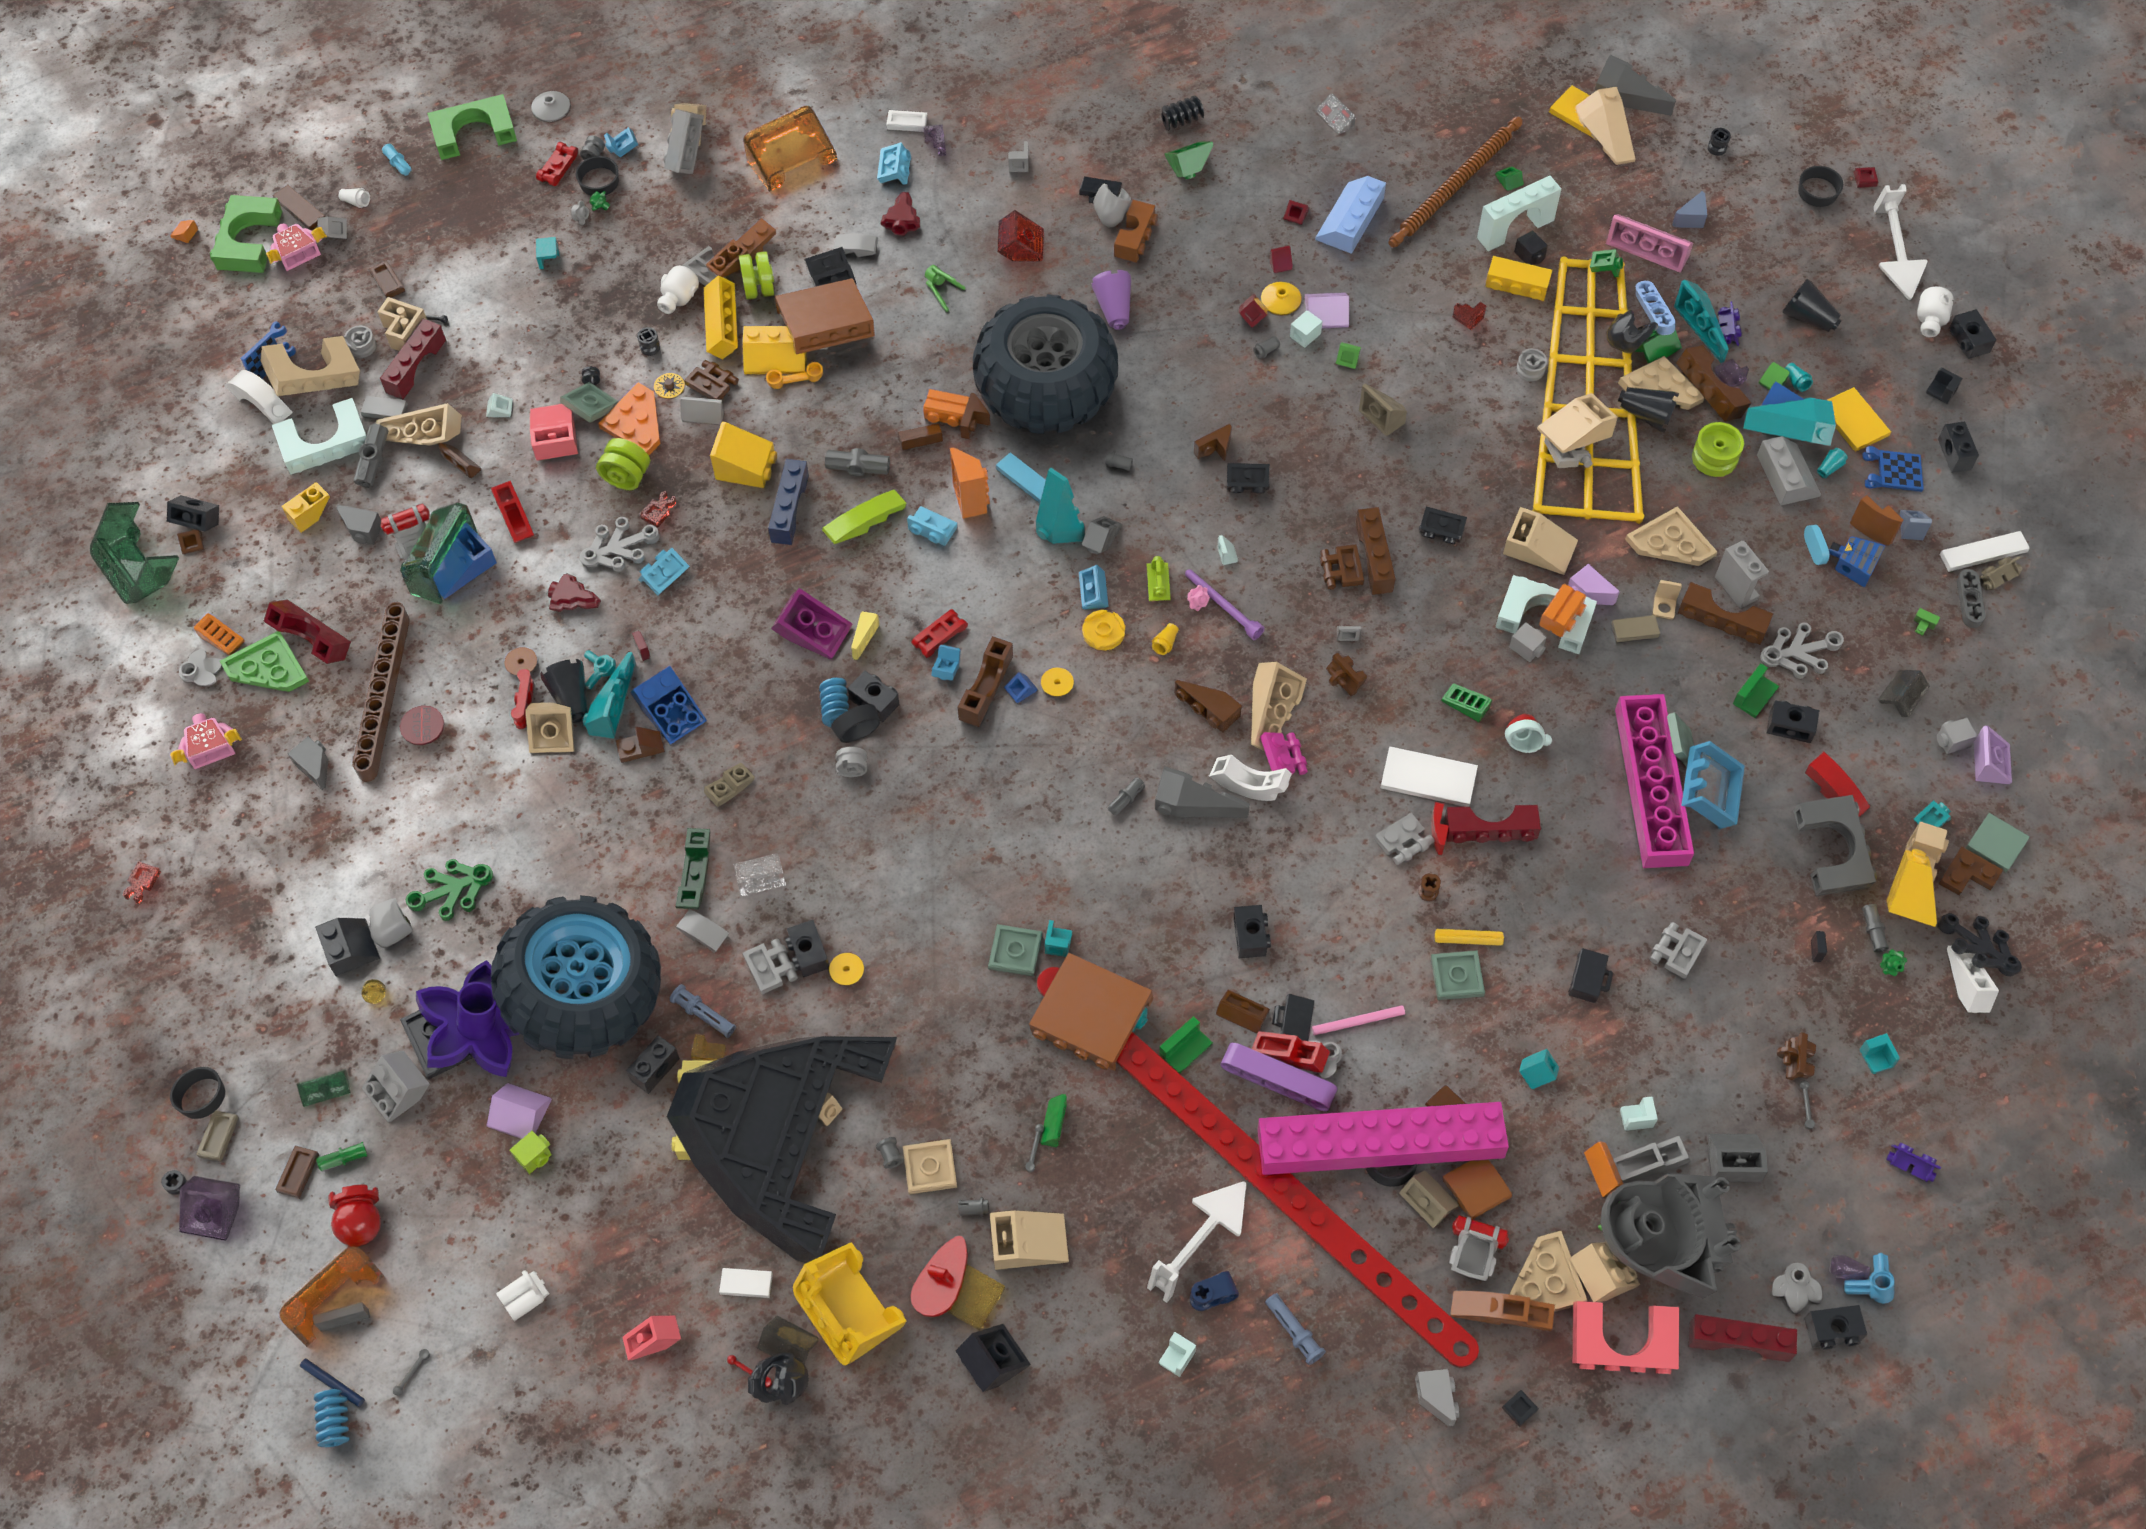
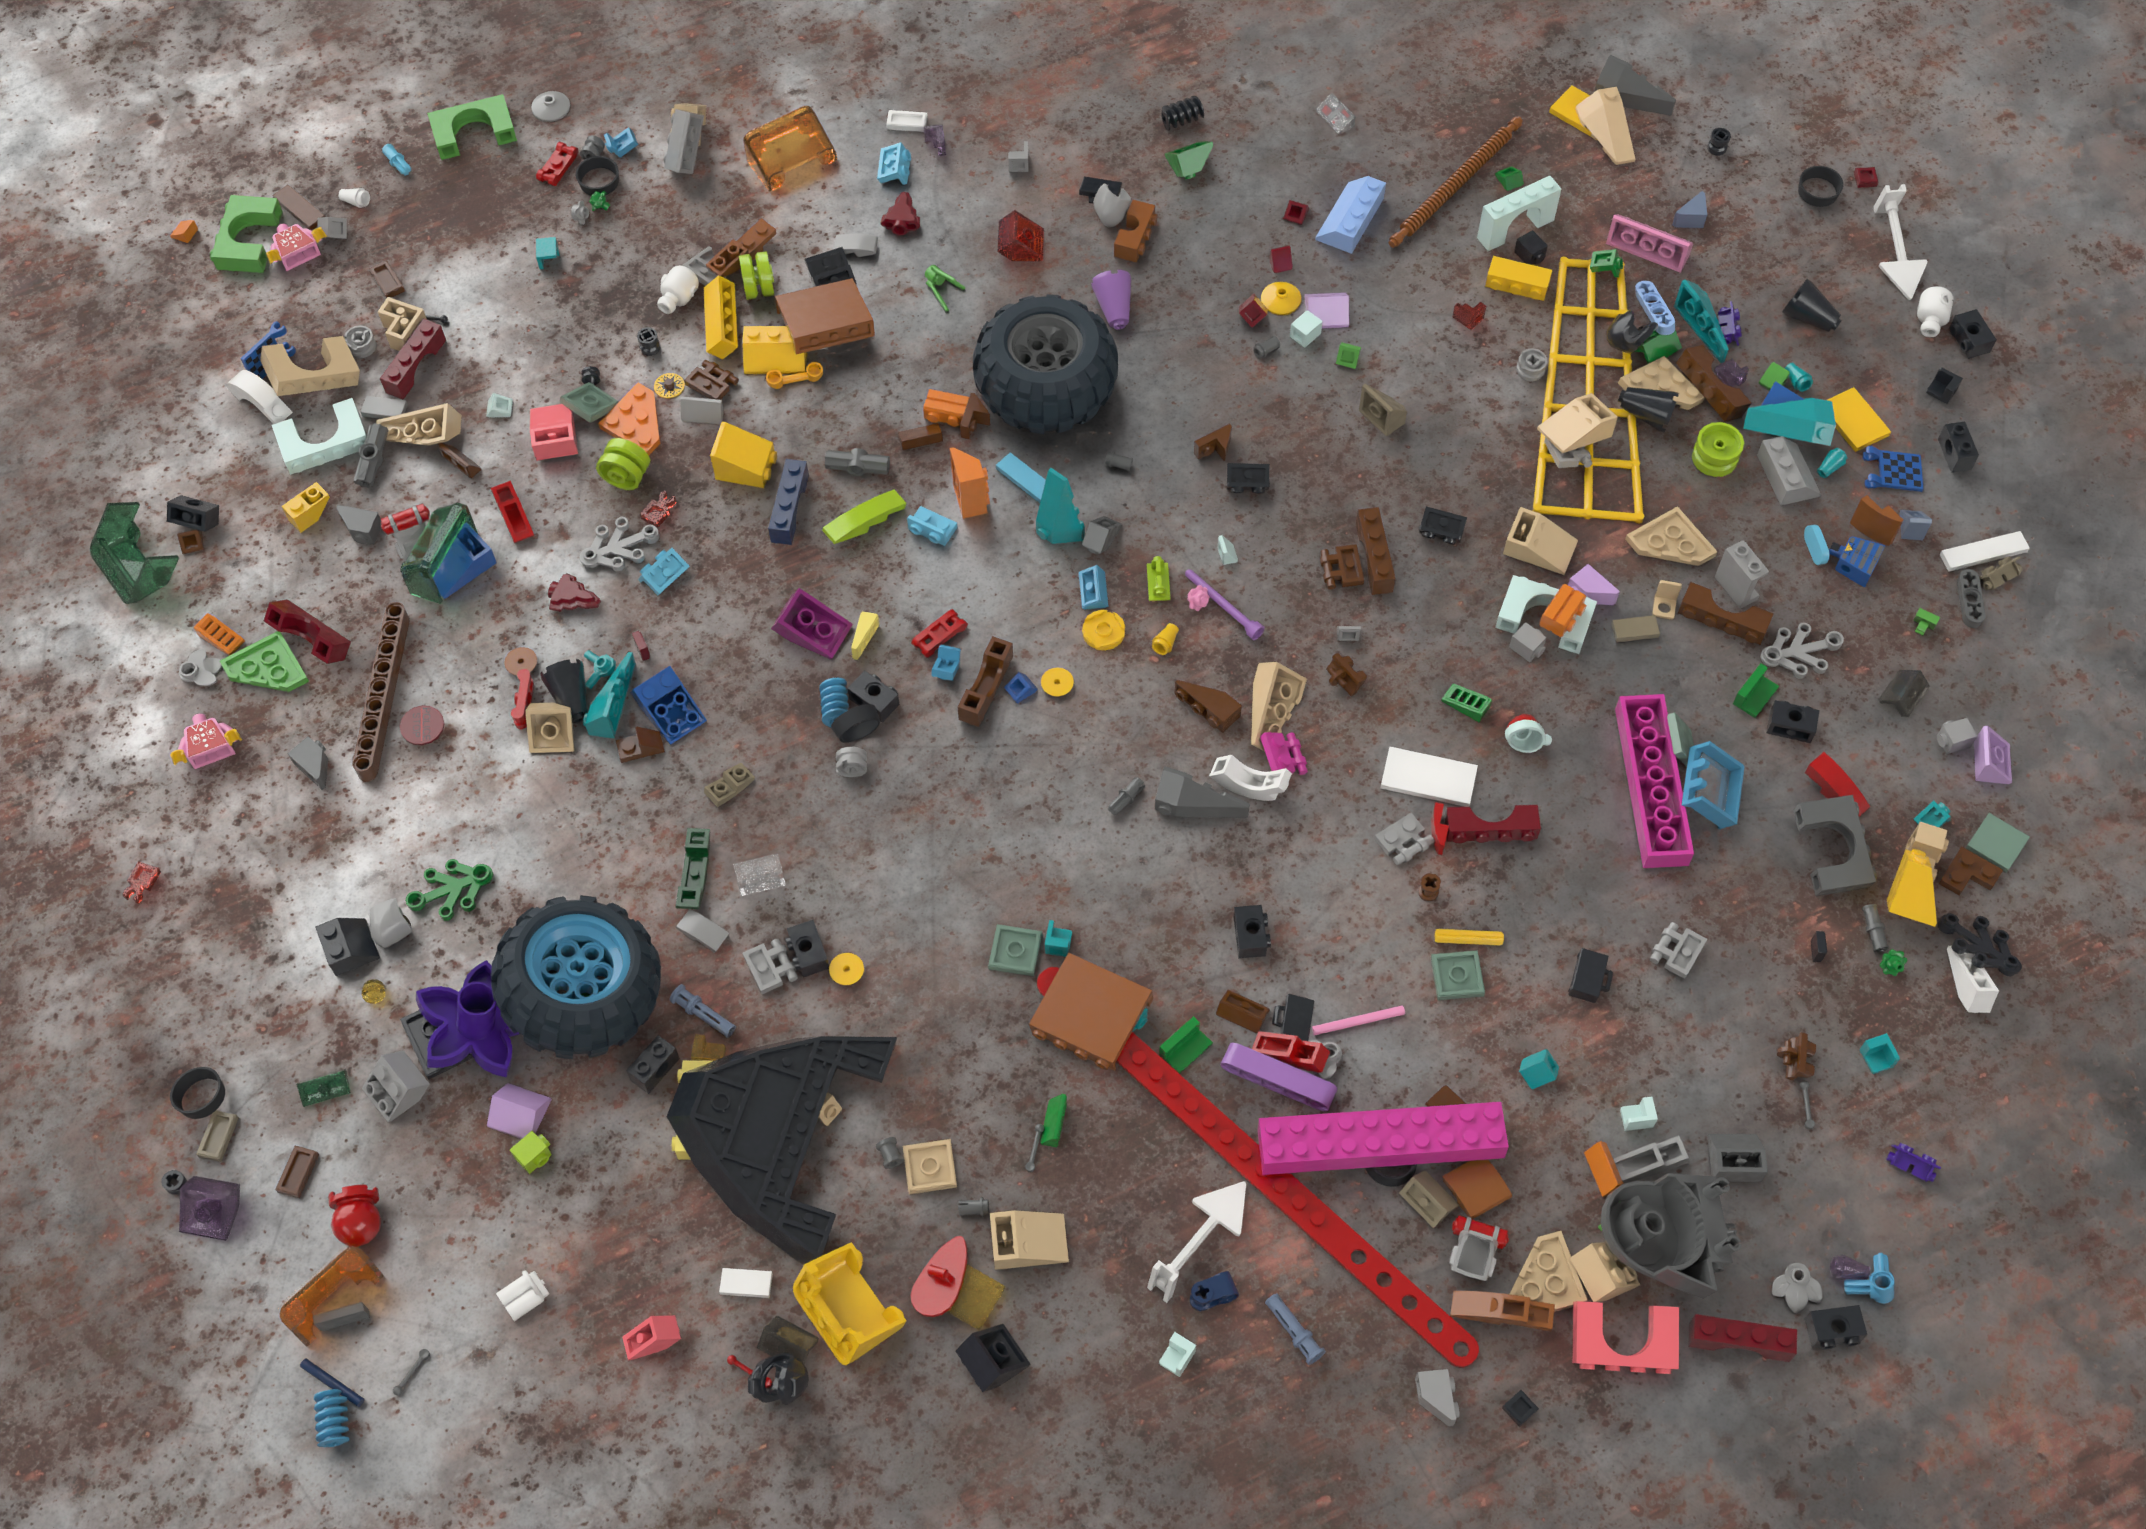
green axle [317,1142,367,1171] -> none

